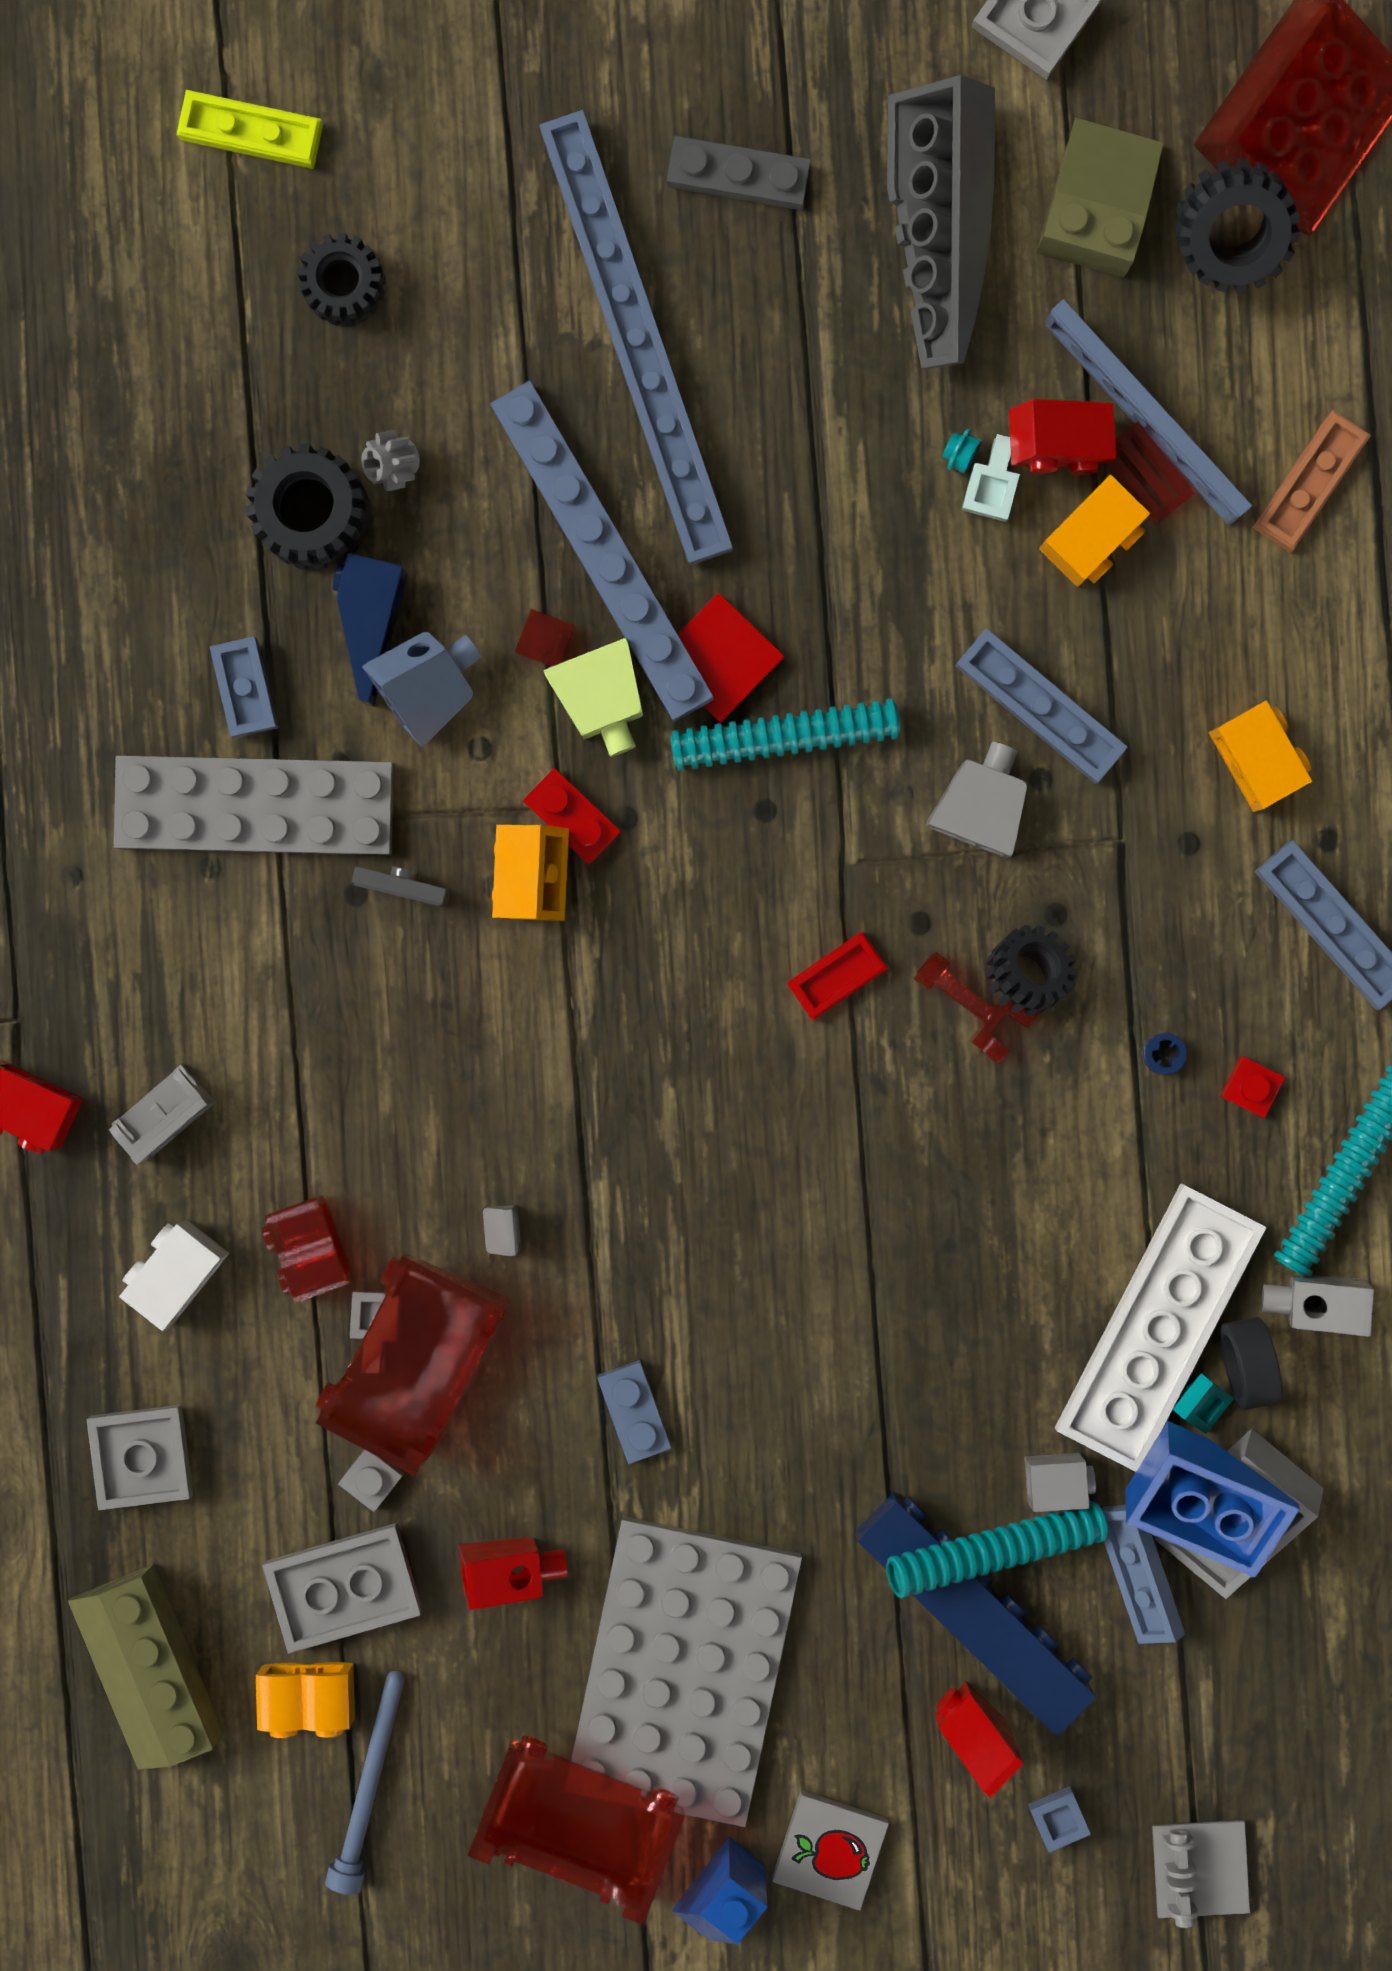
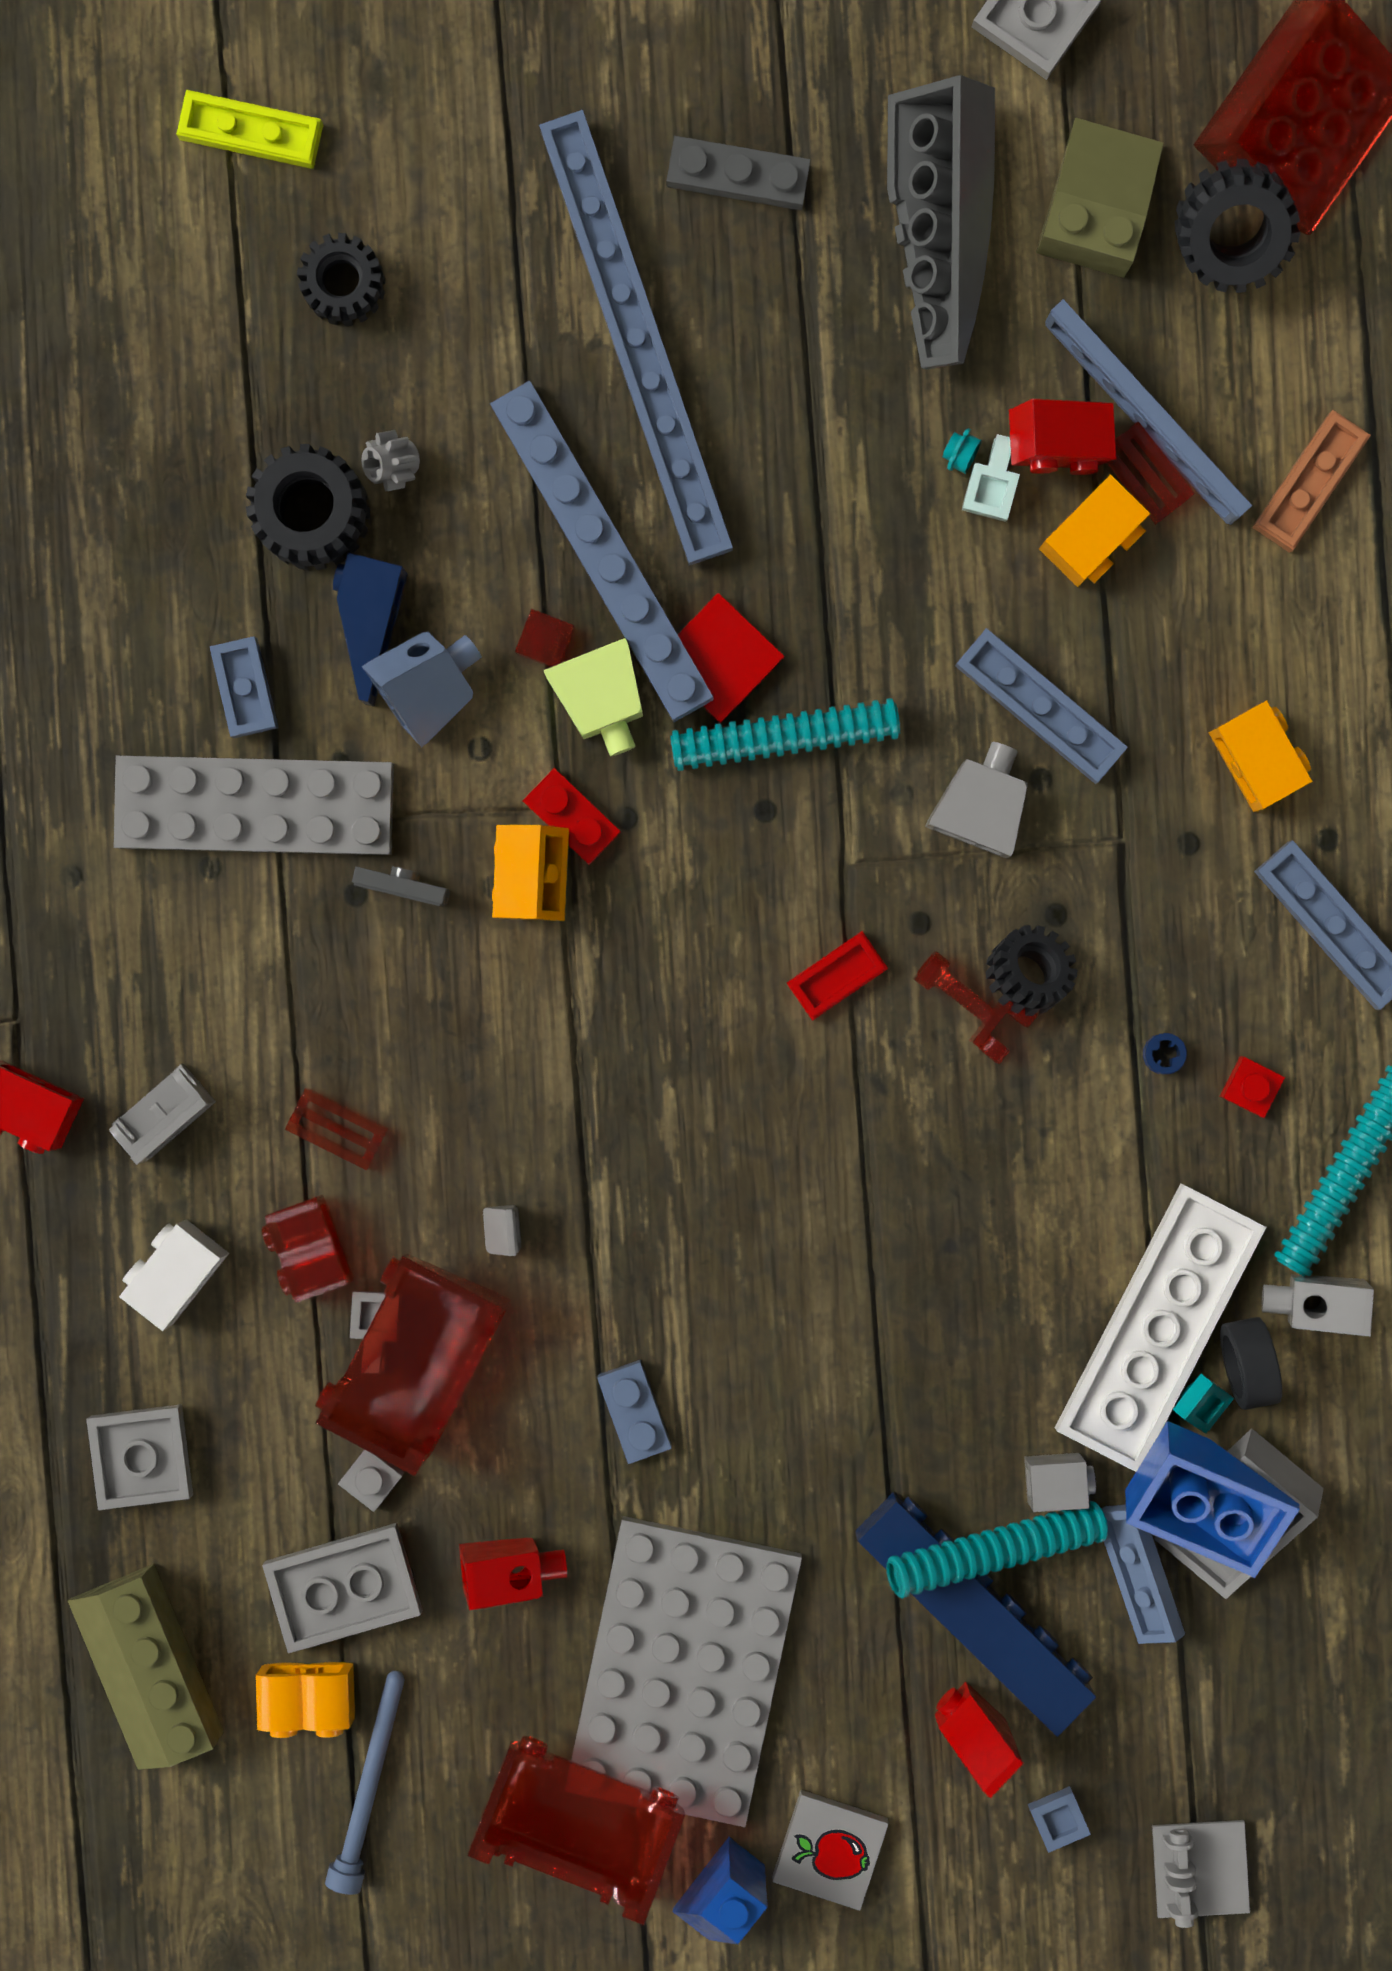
none -> clear red tile [285,1088,389,1171]

